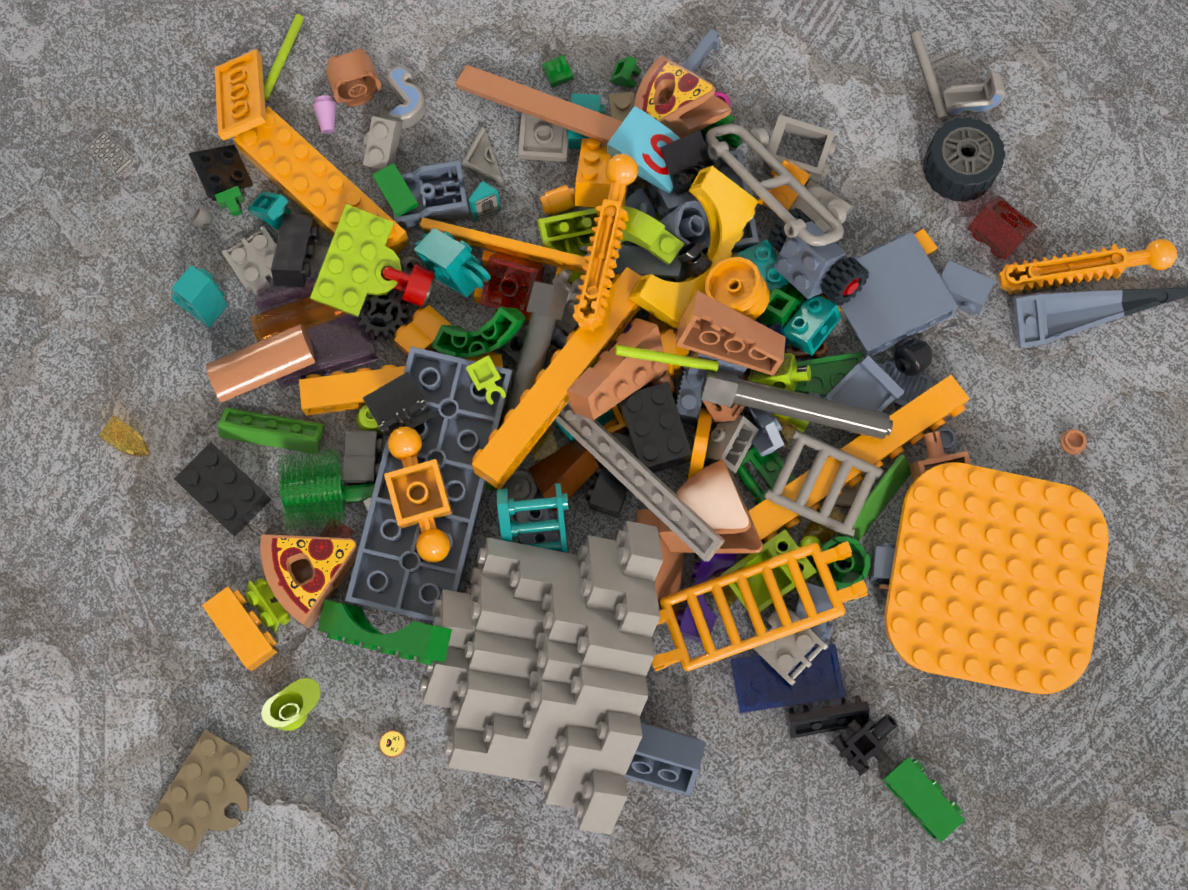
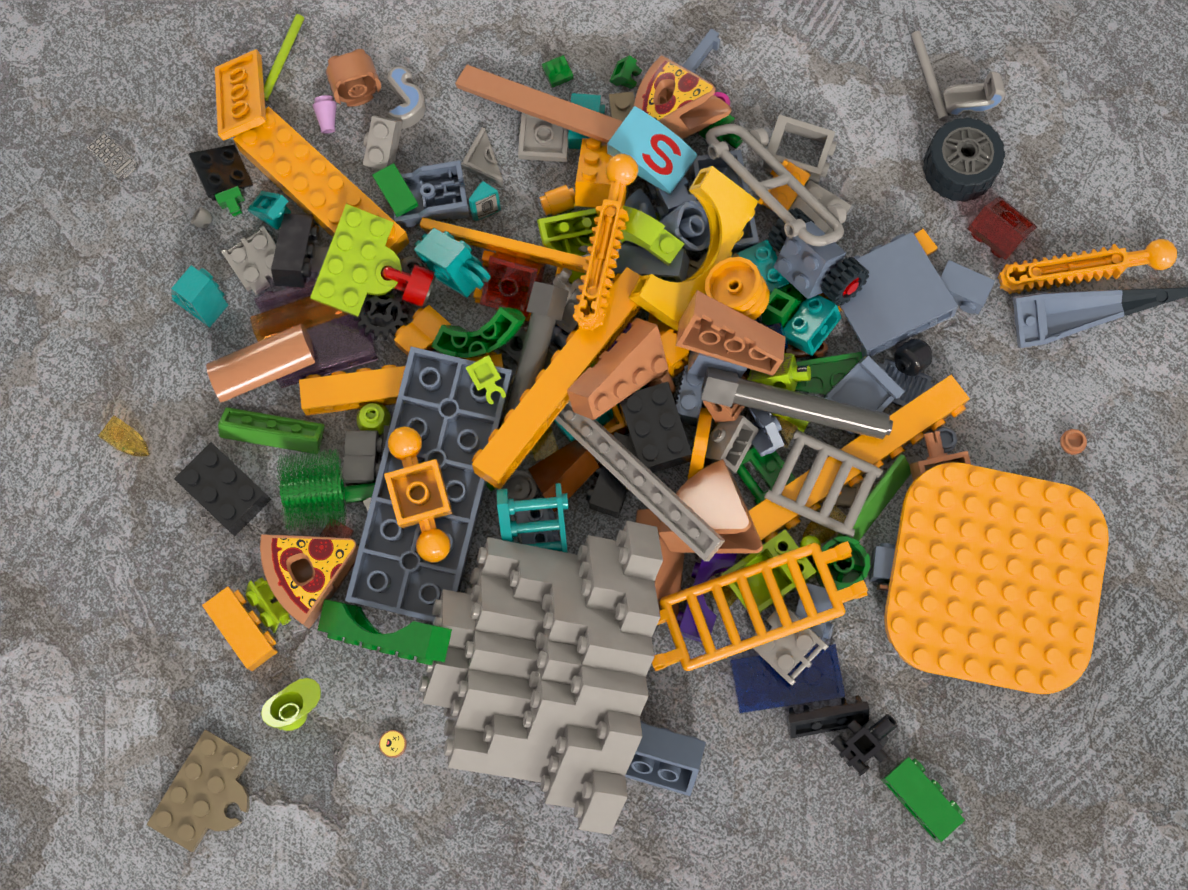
black hinge [363,372,434,441] -> none
lime bar [614,344,719,372] -> none
black hinge [660,130,721,195] -> none
black wheel [676,241,712,277] -> none

